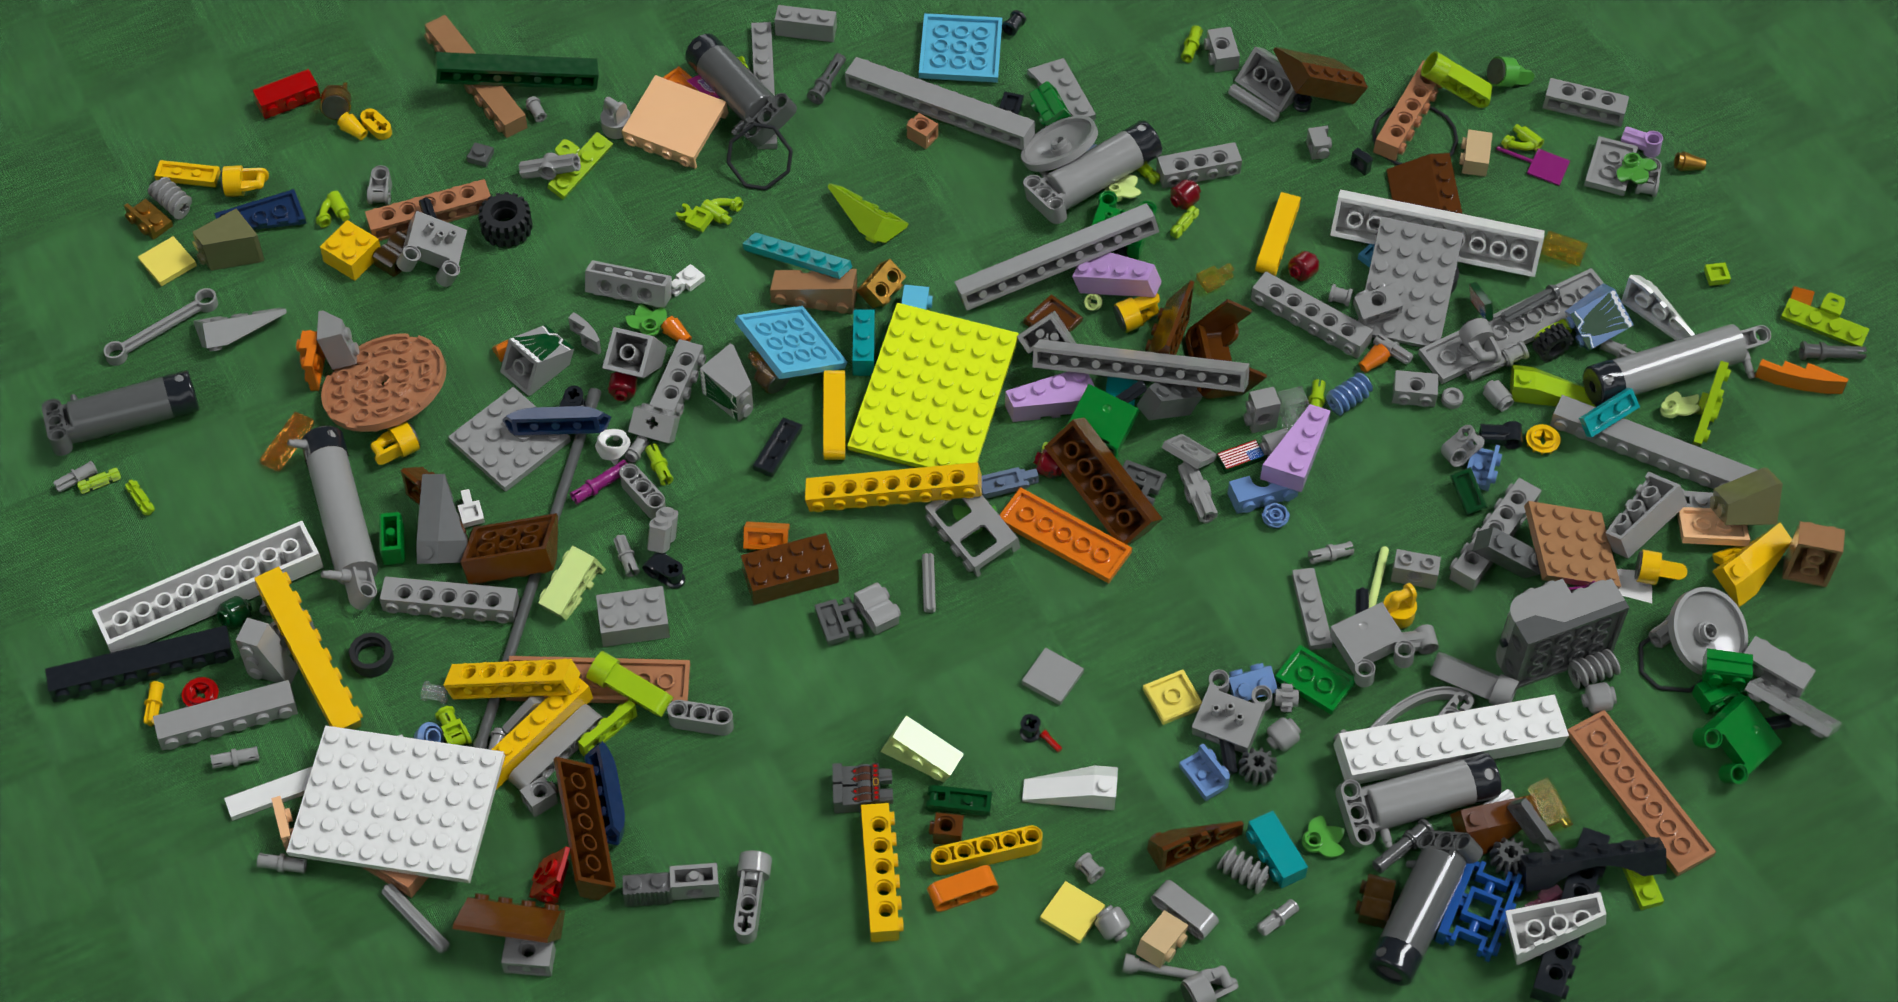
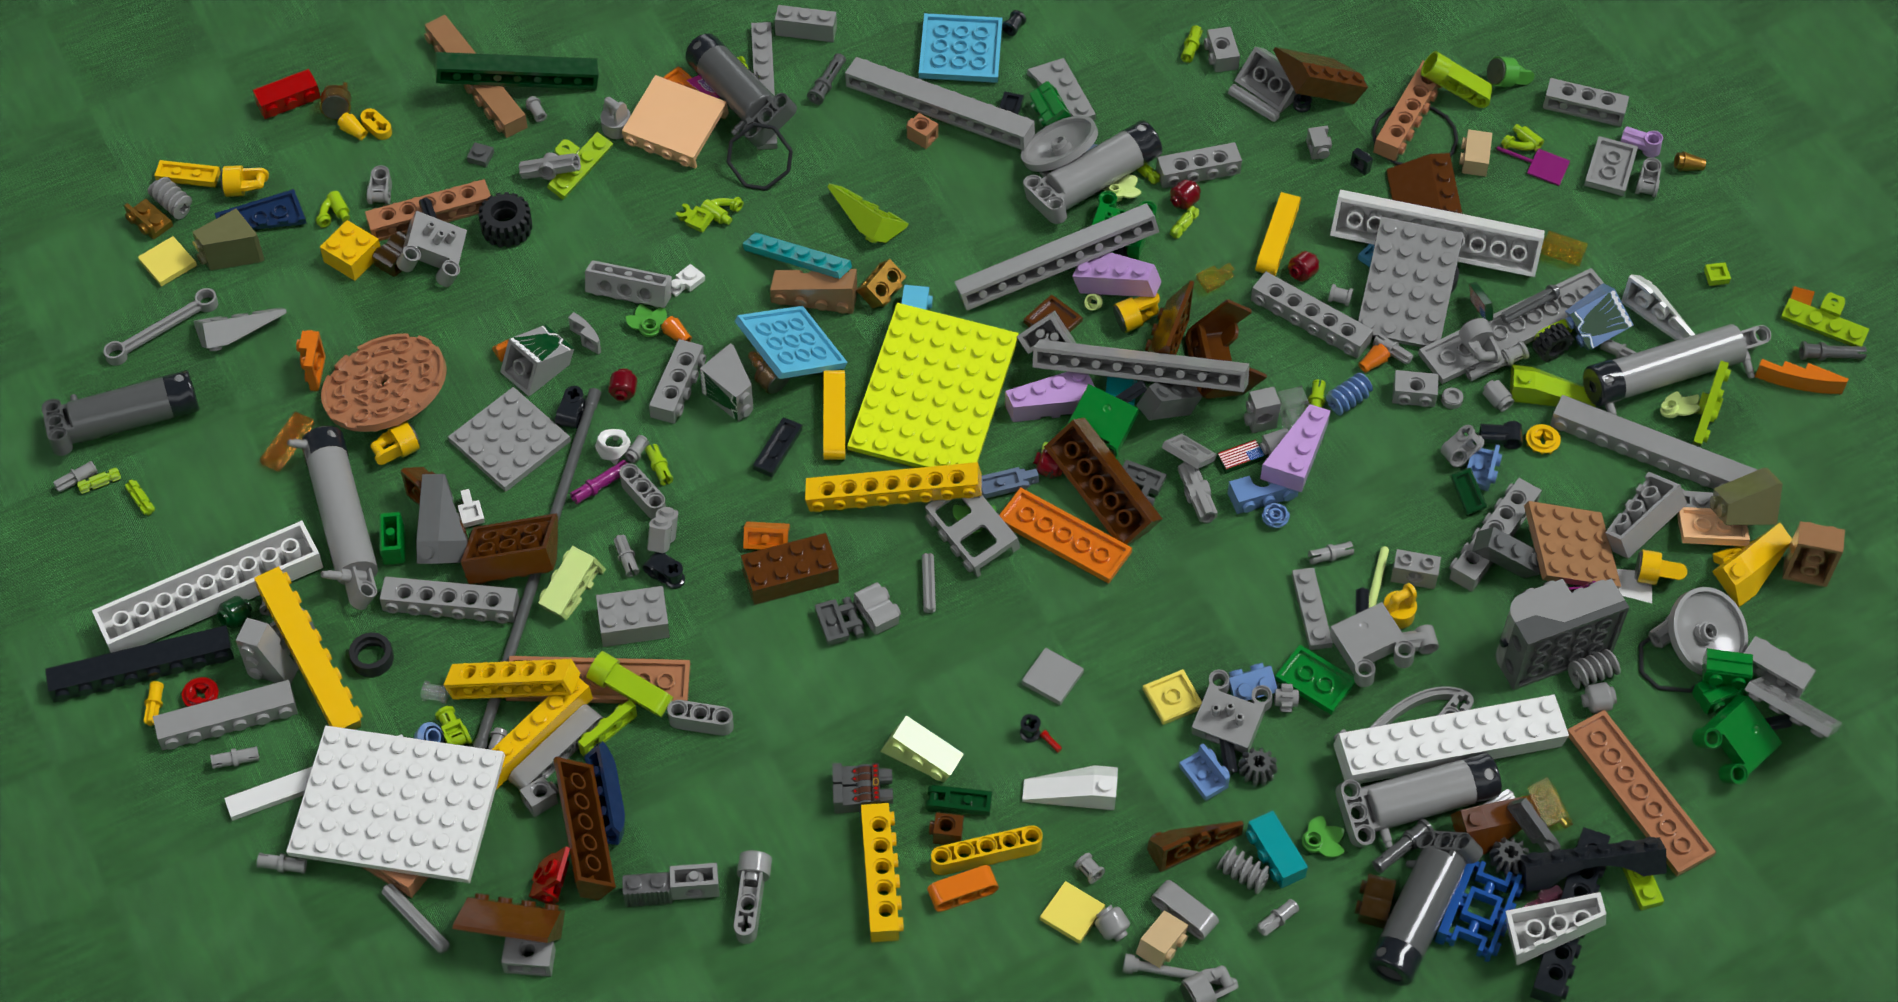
light nougat plate [271,796,294,853] -> none
light grey slope [317,310,360,370] -> none
light grey tile [502,696,545,733] -> none
dark blue brick [503,406,611,436] -> none
light grey slope [602,327,667,378] -> none
light grey brick [628,403,680,443] -> none
teal brick [853,309,875,376] -> none
light grey head [1266,717,1301,752] -> none
light grey brick [1353,283,1403,325] -> none
light grey beam [1430,652,1519,705] -> none
teal plate [1579,388,1640,437] -> none
bright green plate [1617,152,1657,184] -> none

